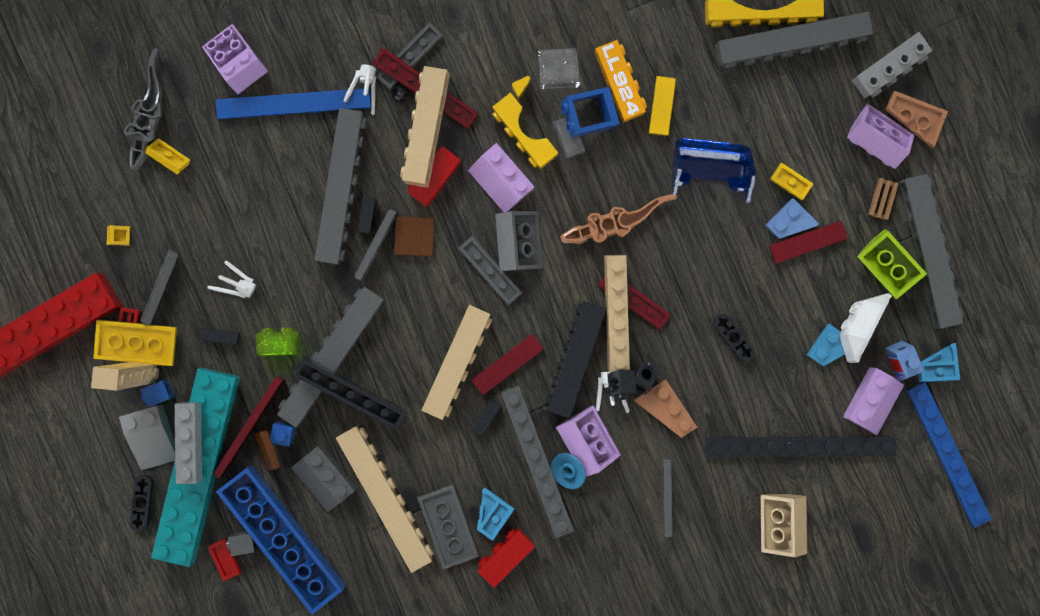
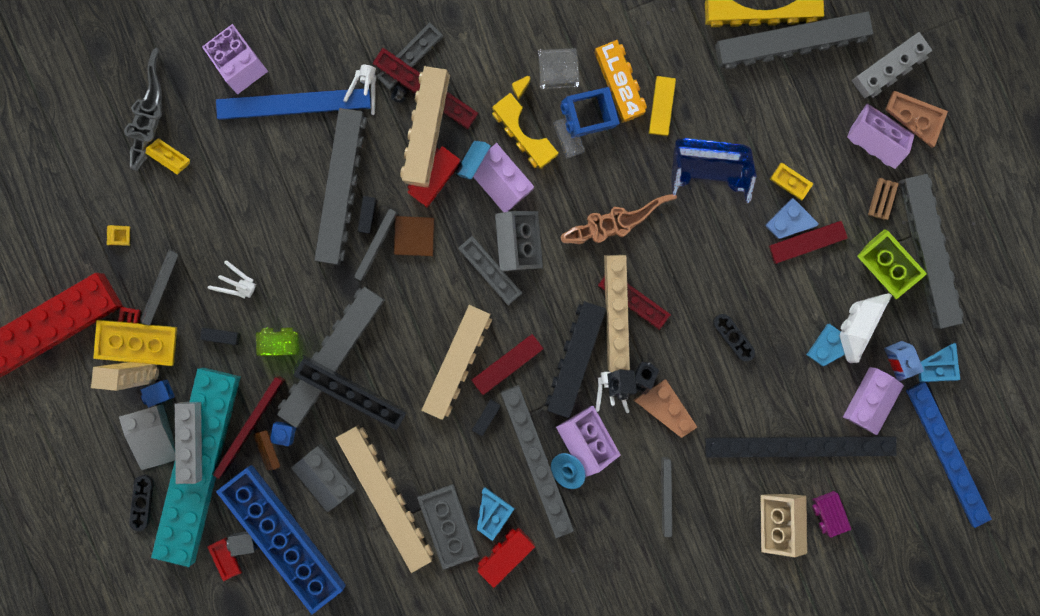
none -> dark azure tile [455,141,490,179]
none -> magenta brick [812,491,851,538]

